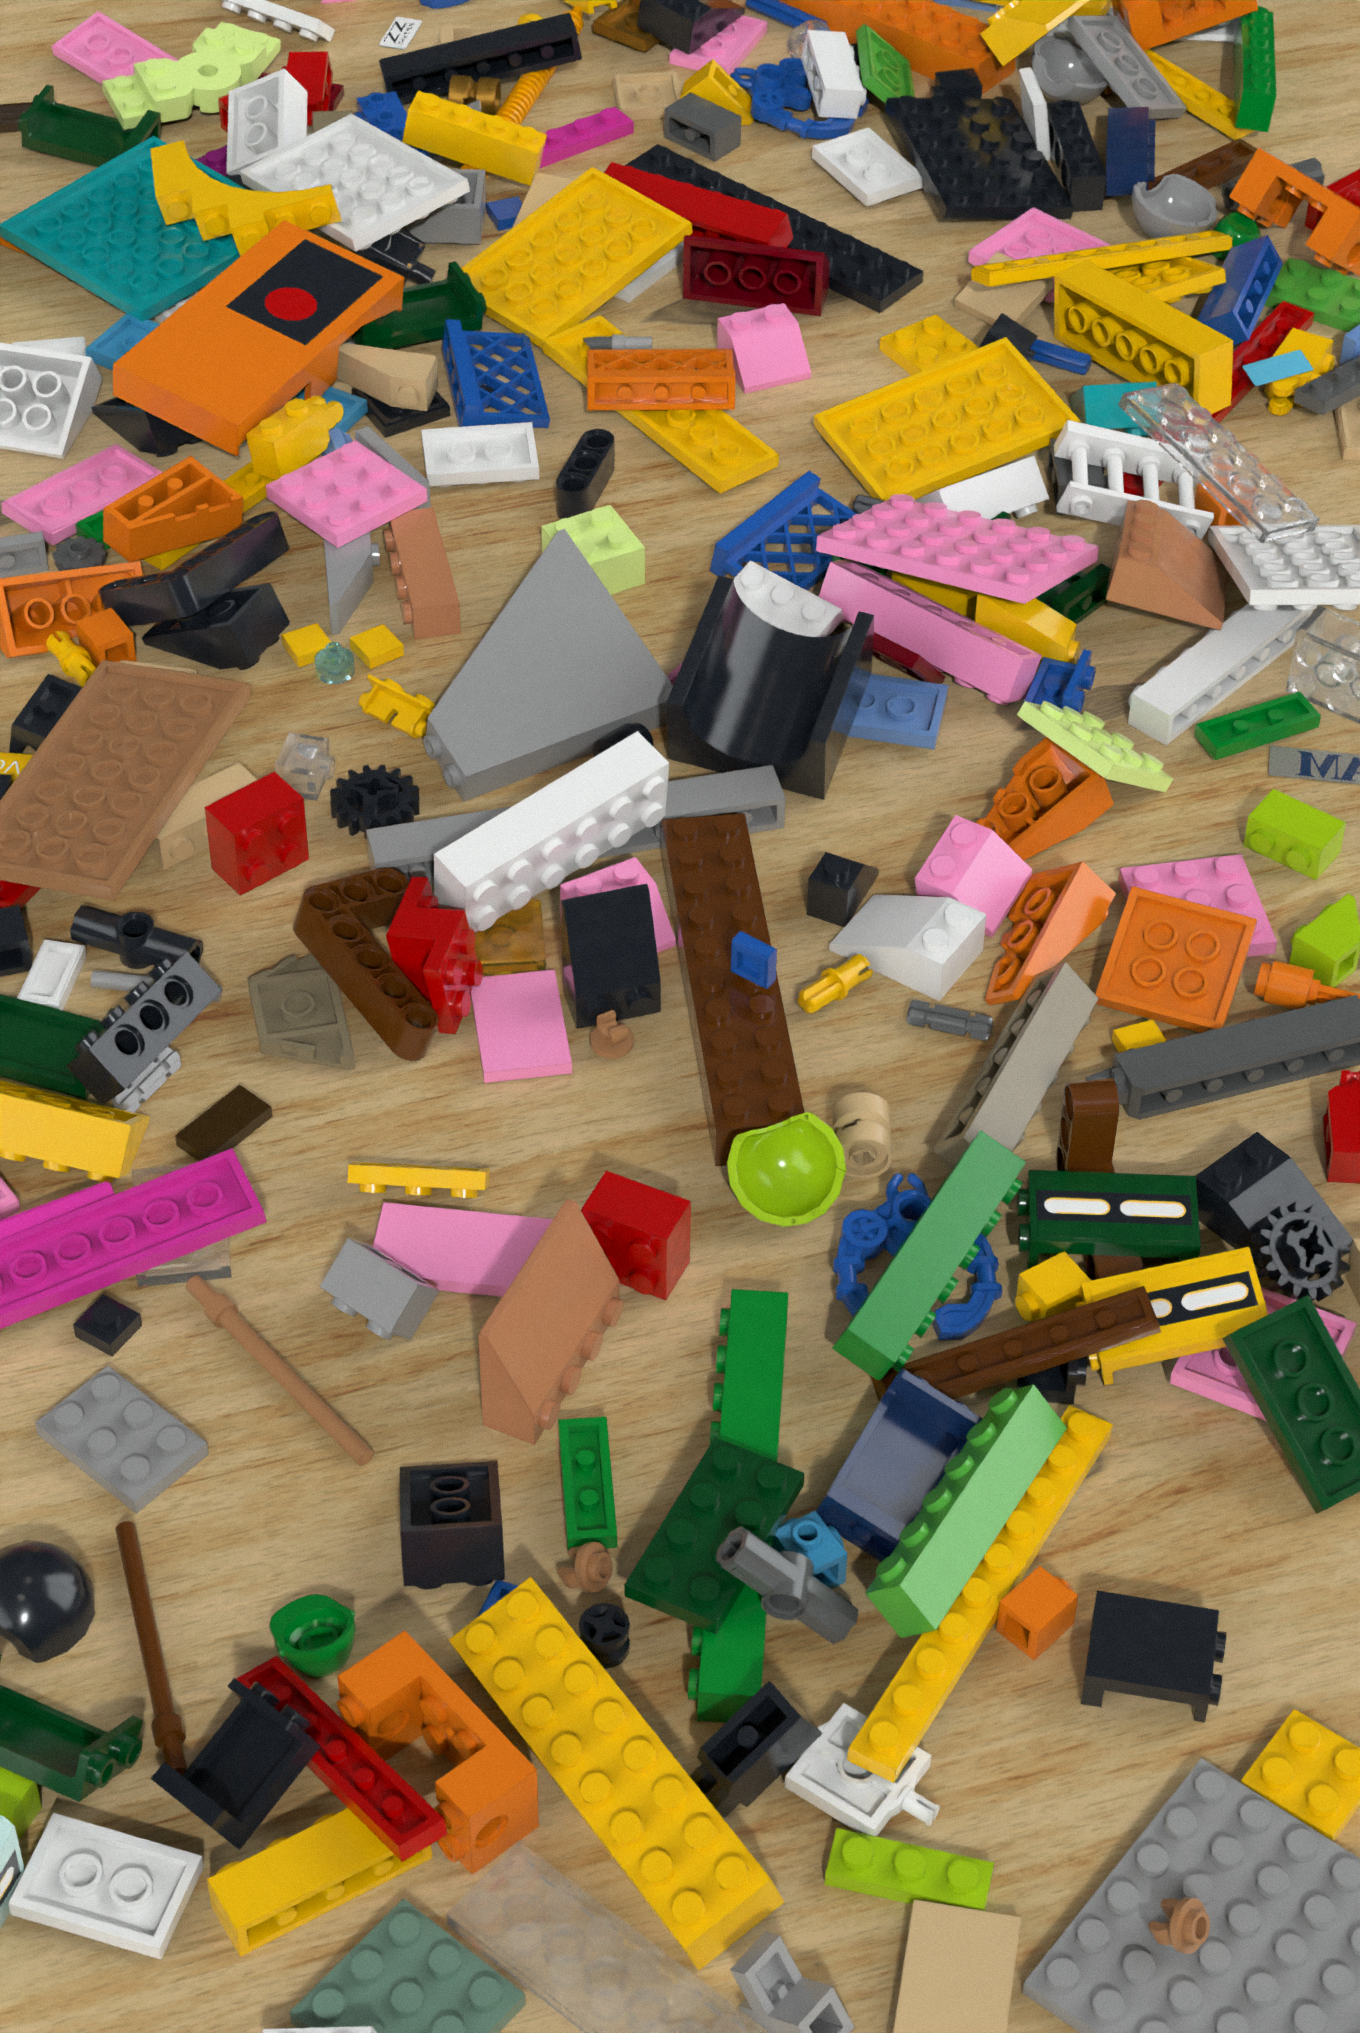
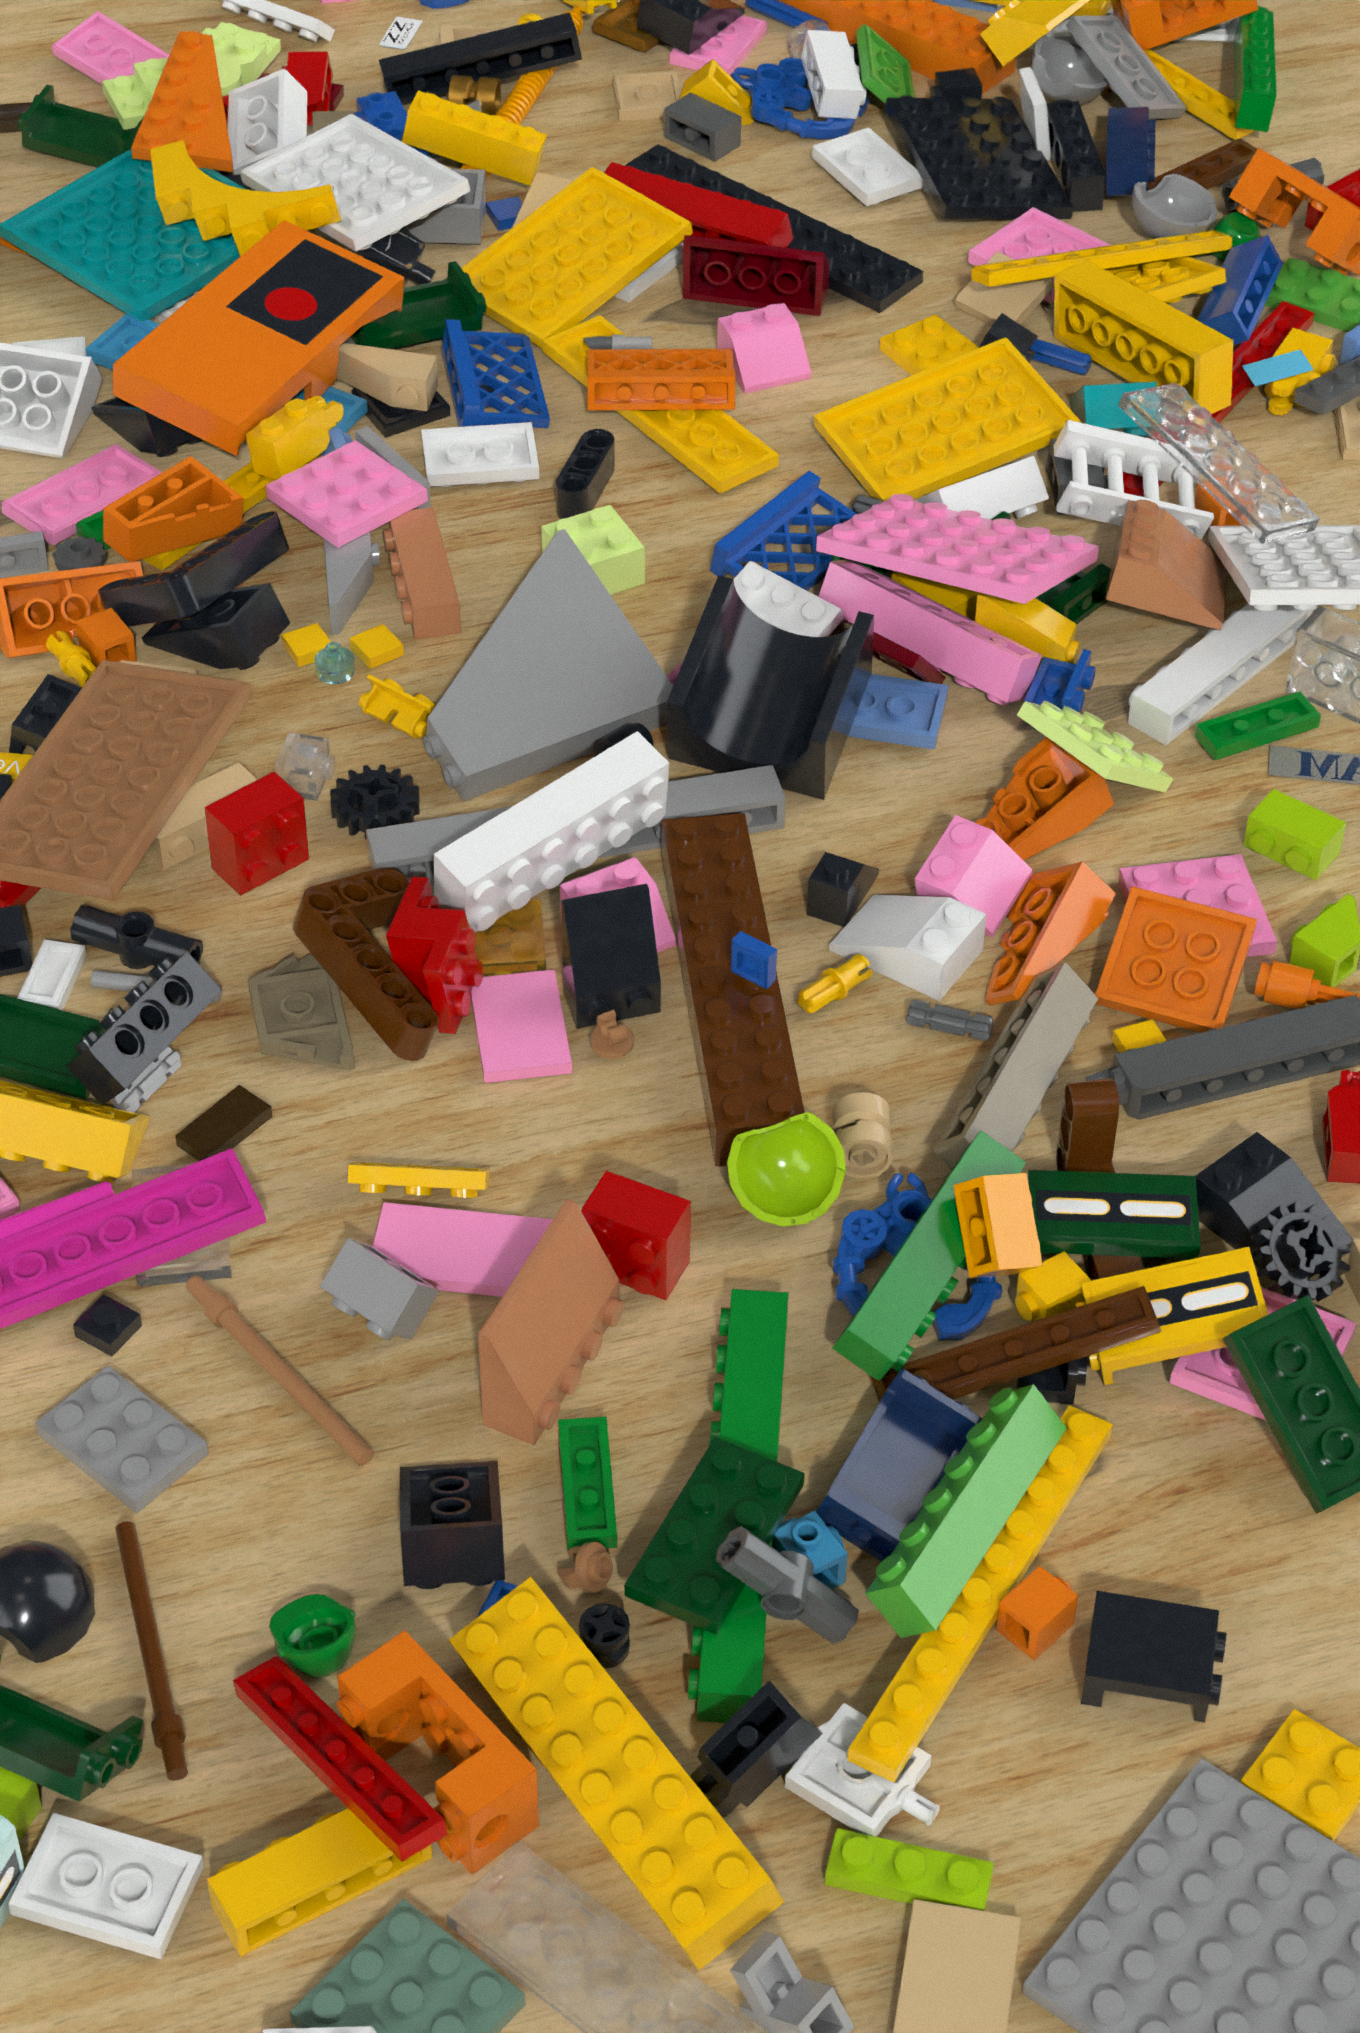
black panel [151,1678,321,1850] -> none
dark pink plate [539,107,634,169] -> none
medium nougat plate [1148,1897,1210,1954] -> none
none -> orange wing [131,31,233,172]
none -> light orange brick [953,1173,1043,1278]

